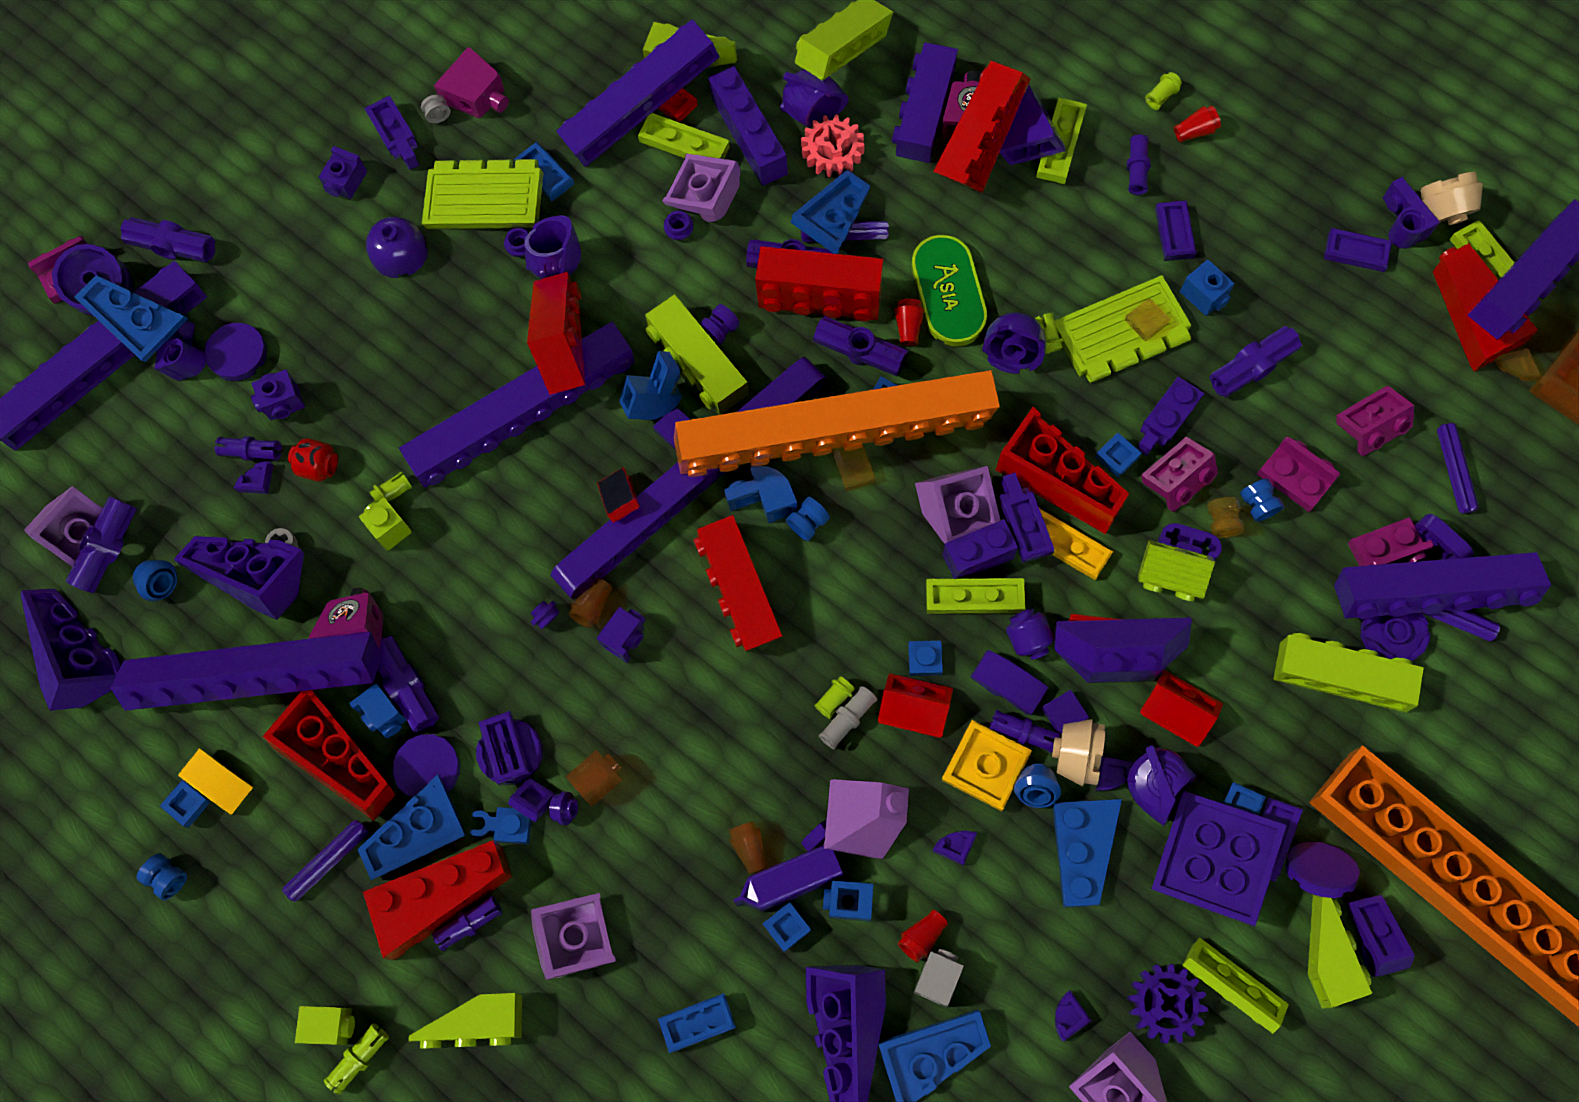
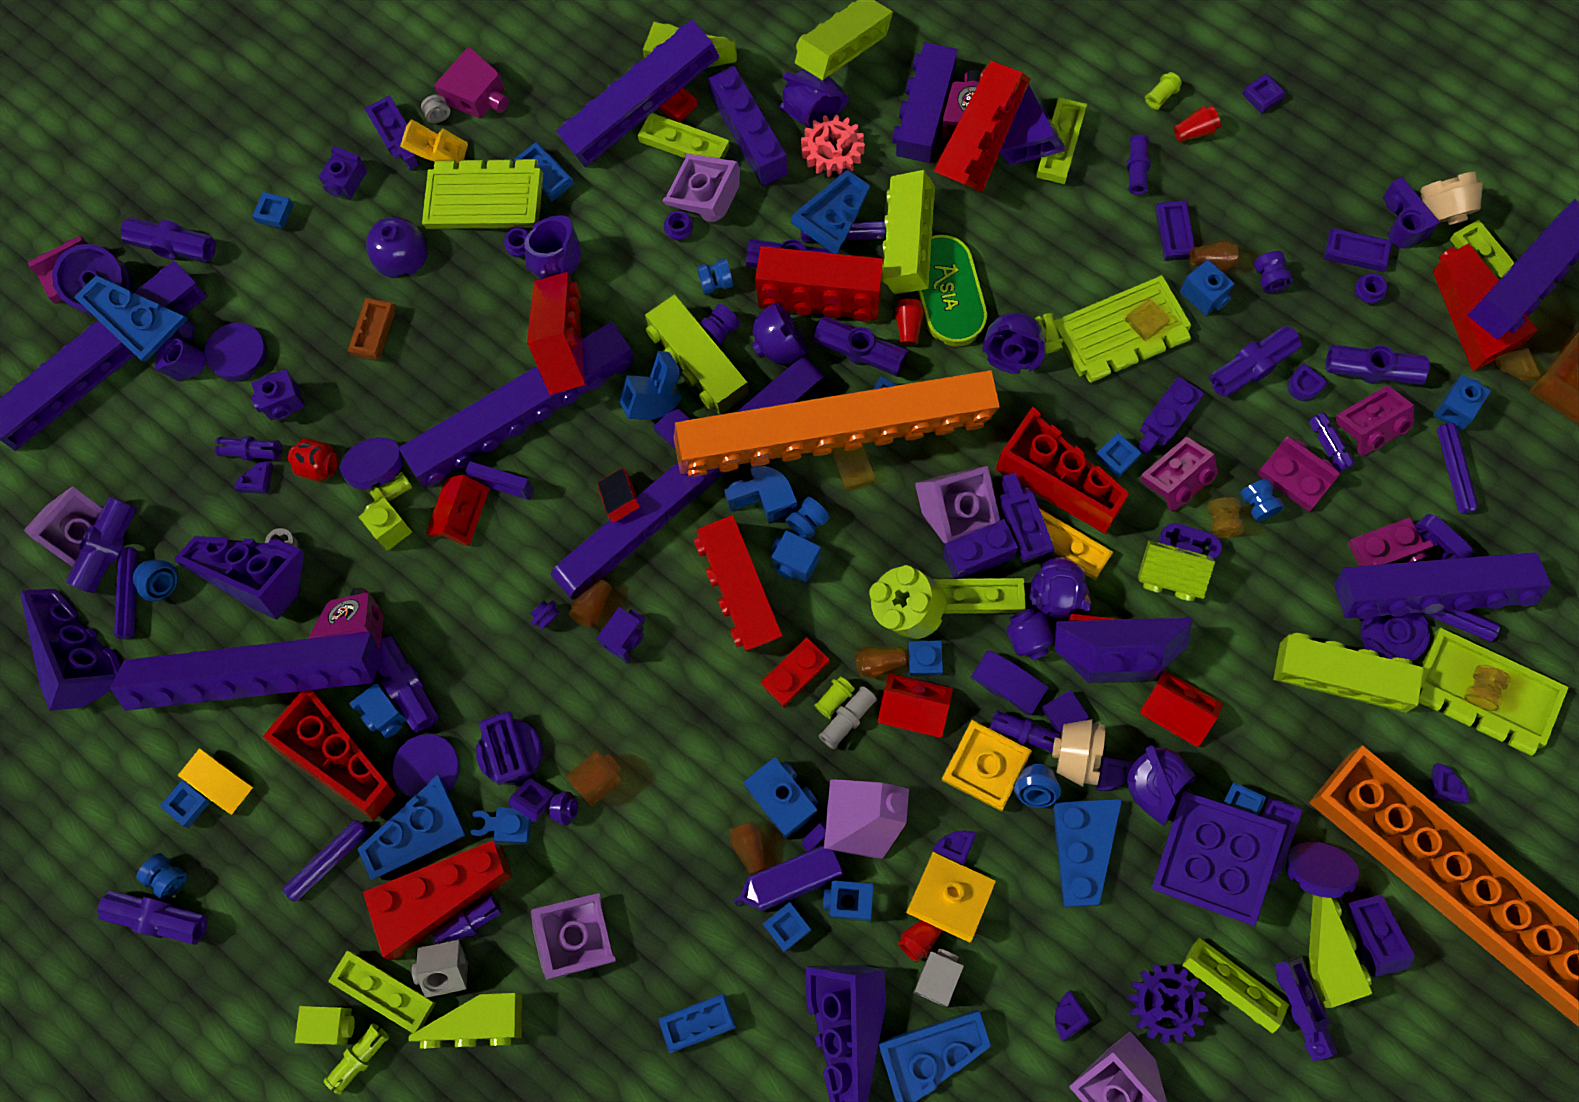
none -> dark purple piece [97,890,208,945]
none -> dark purple axle [114,547,138,639]
none -> blue plate [252,192,294,229]
none -> lime plate [328,950,437,1033]
none -> dark purple tile [340,437,403,490]
none -> dark orange plate [347,298,397,361]
none -> yellow slope [400,119,468,167]
none -> light grey brick [412,940,468,998]
none -> red panel [426,475,490,546]
none -> dark purple tile [466,461,534,500]
none -> blue wheel [697,258,734,295]
none -> blue brick [743,757,819,840]
none -> dark purple cylinder [752,302,809,365]
none -> red plate [760,637,830,708]
none -> blue brick [769,530,821,584]
none -> clear orange cone [855,647,906,679]
none -> lime brick [869,565,947,639]
none -> lime brick [882,170,935,295]
none -> yellow plate [906,852,996,943]
none -> dark purple helmet [1030,557,1091,619]
none -> clear orange cone [1189,240,1238,270]
none -> dark purple tile [1242,73,1286,114]
none -> dark purple wheel [1253,251,1293,293]
none -> dark purple hinge [1274,956,1338,1061]
none -> dark purple tile [1288,363,1328,401]
none -> dark purple axle [1309,413,1354,472]
none -> dark purple piece [1325,344,1430,385]
none -> dark purple plate [1355,273,1387,304]
none -> lime hinge [1419,628,1569,756]
none -> dark purple tile [1430,763,1469,805]
none -> blue brick [1433,374,1491,432]
none -> clear yellow wheel [1465,665,1511,711]

